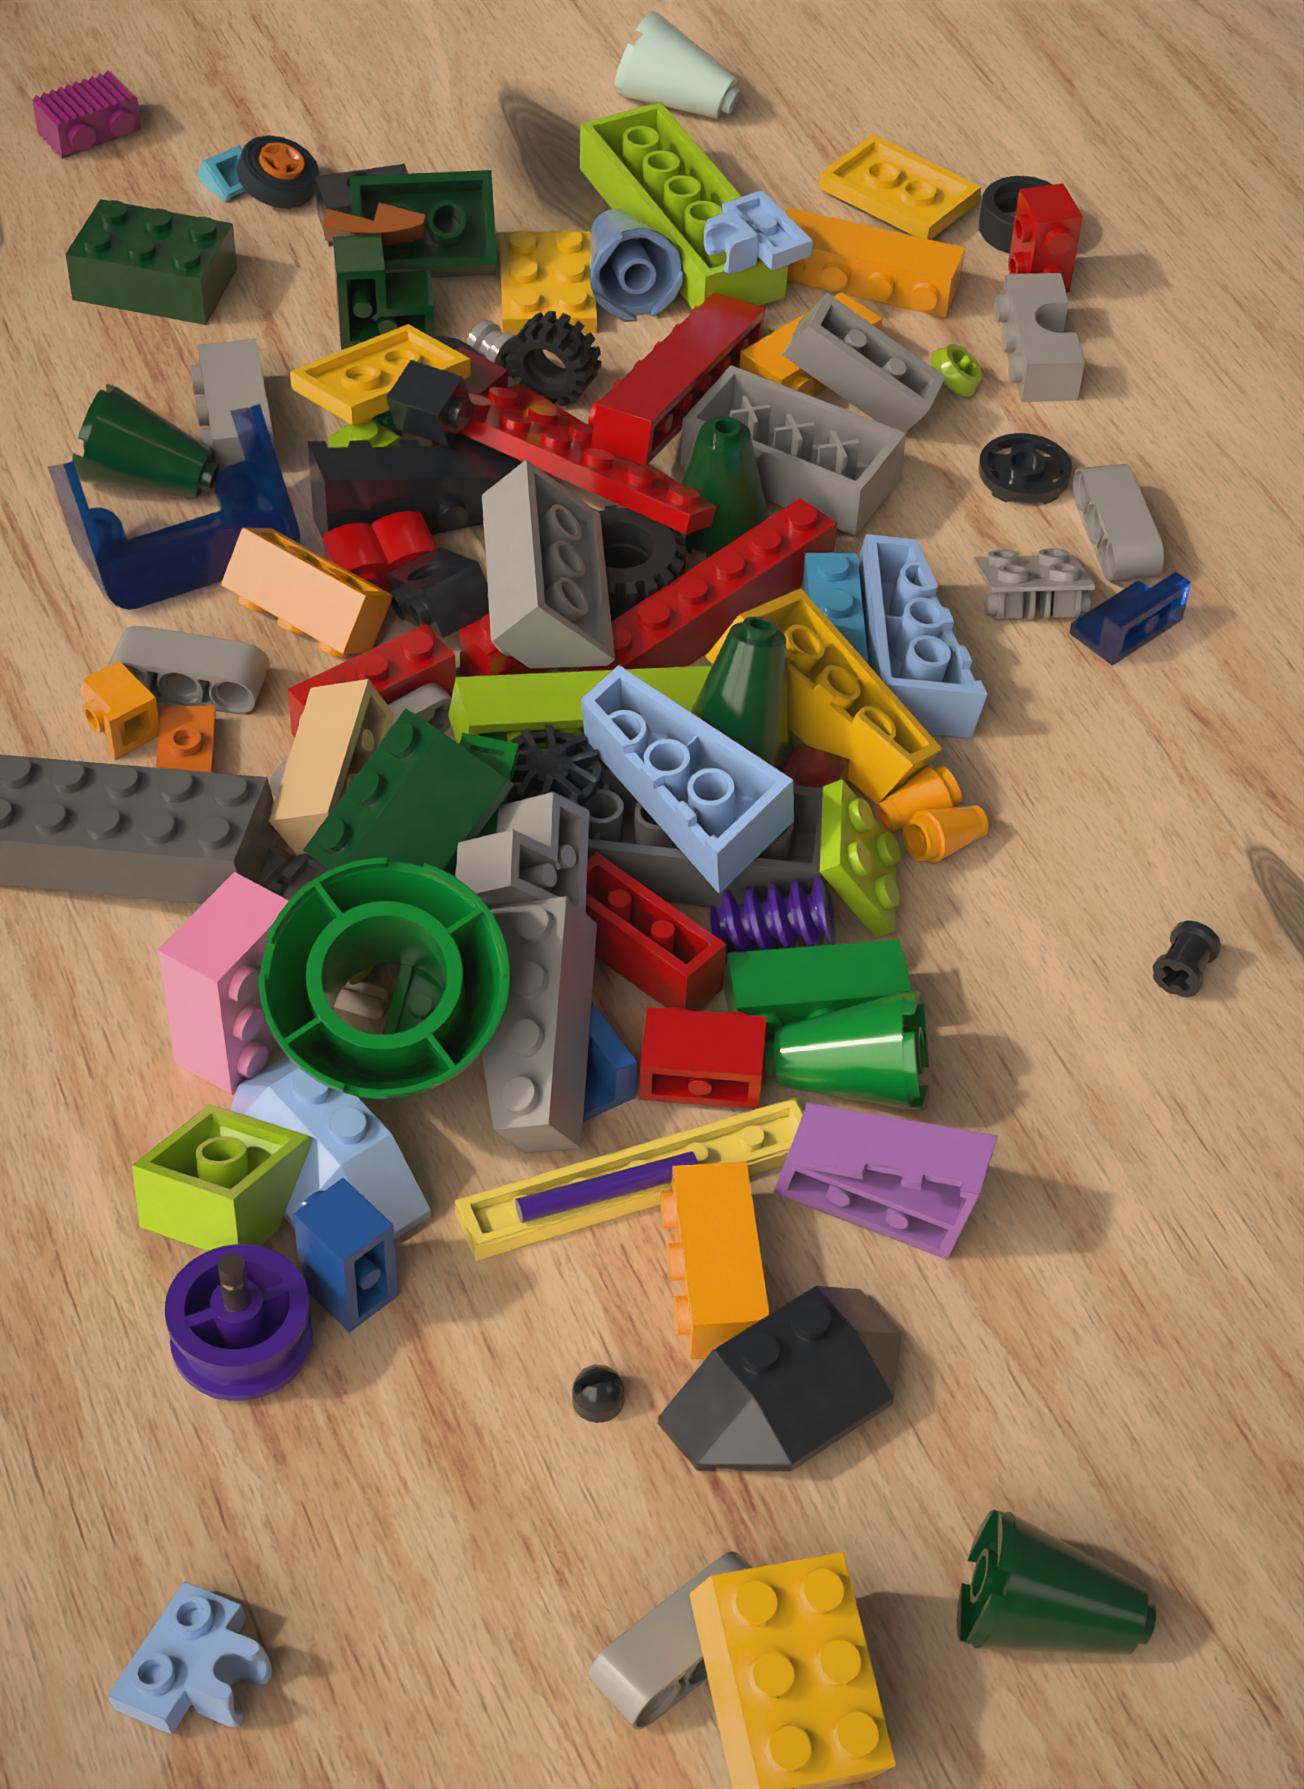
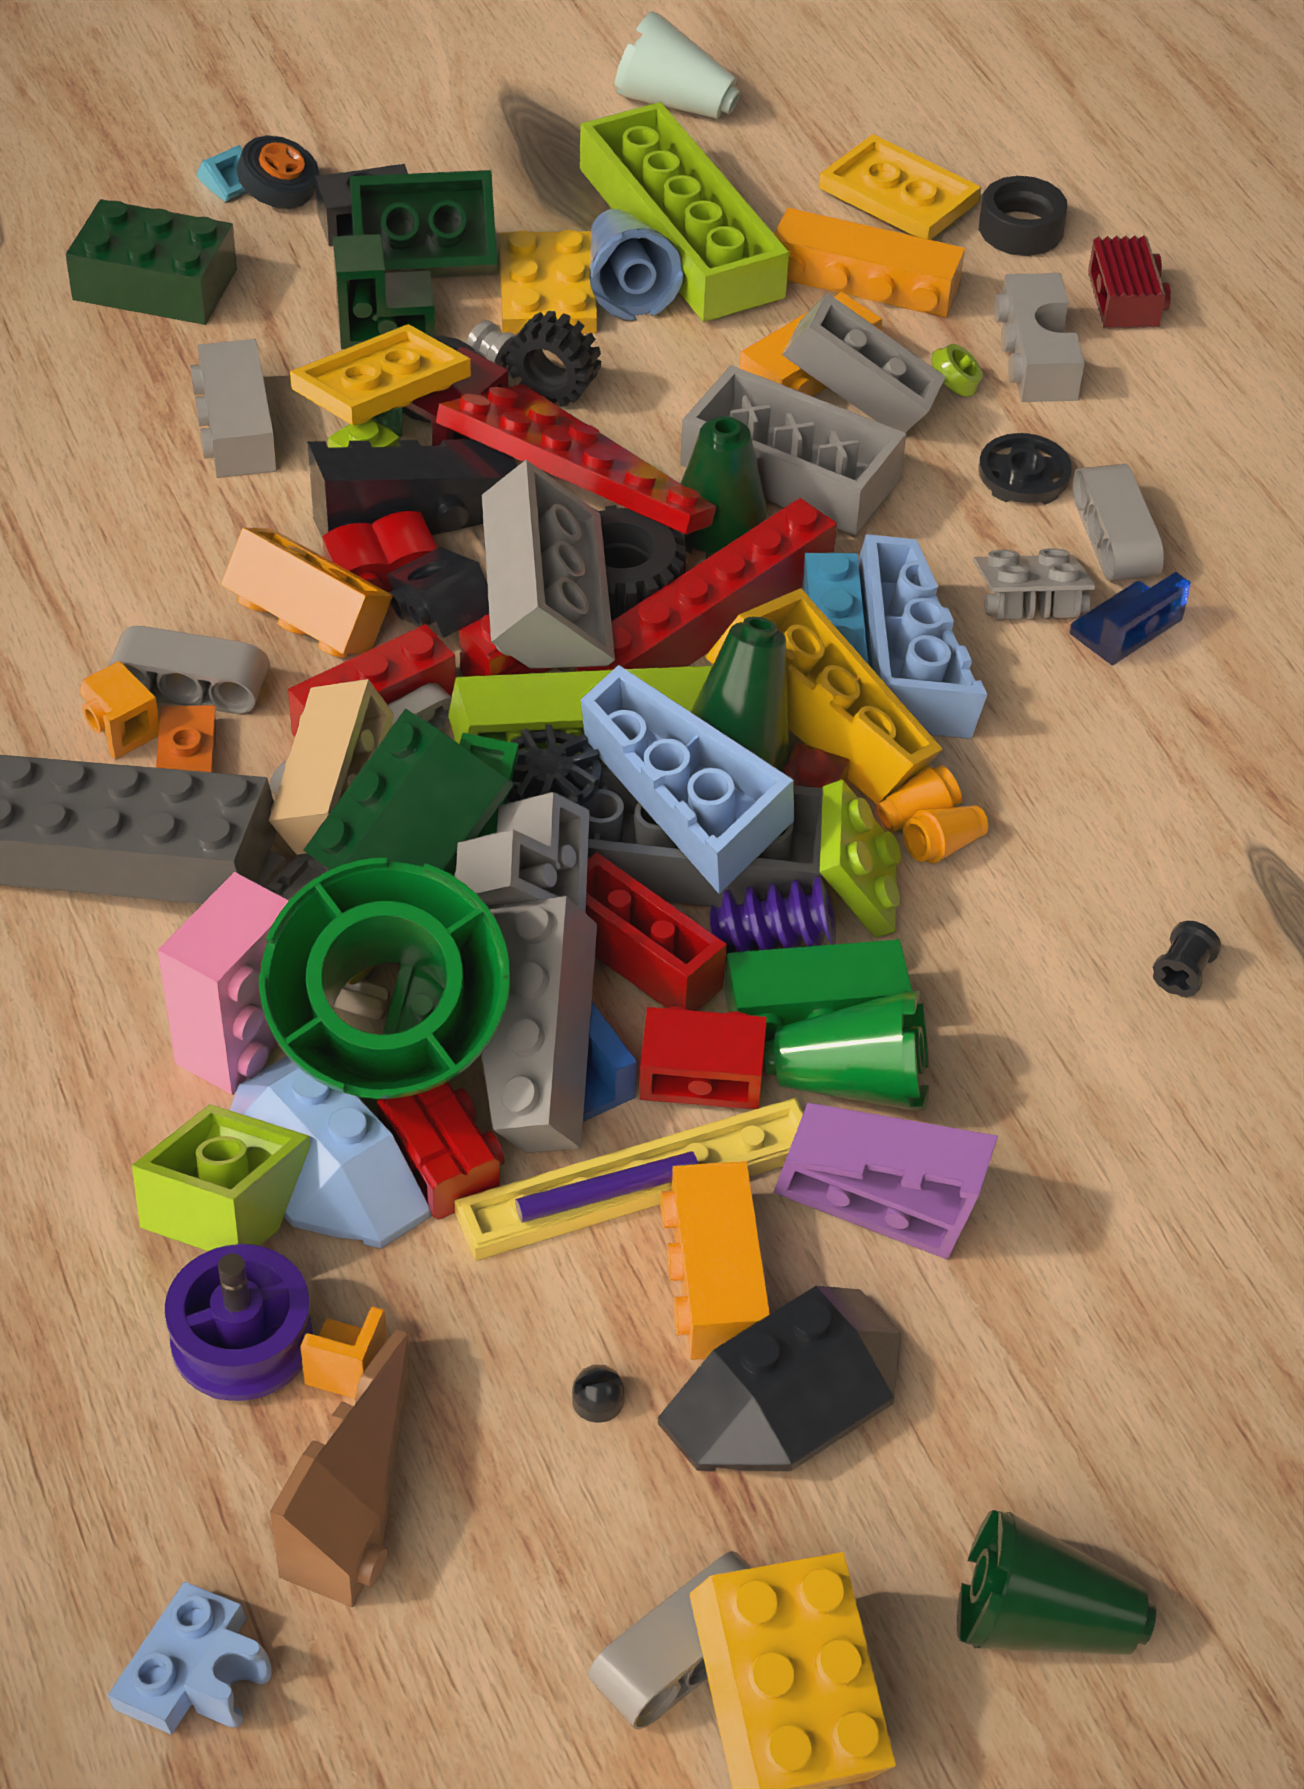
magenta brick [32,70,141,158] -> none
clear blue windscreen [47,404,300,609] -> none
dark green cone [71,383,220,498] -> none
blue brick [293,1178,398,1333] -> none
dark orange slope [323,203,427,246] -> none
black brick [386,360,474,447] -> none
red brick [588,292,766,466] -> none
light blue plate [704,190,813,274] -> none
red brick [1008,183,1083,293] -> none
none -> medium nougat wedge [270,1329,410,1607]
none -> light orange panel [300,1306,387,1398]
none -> red brick [377,1081,505,1220]
none -> dark red brick [1088,235,1171,328]

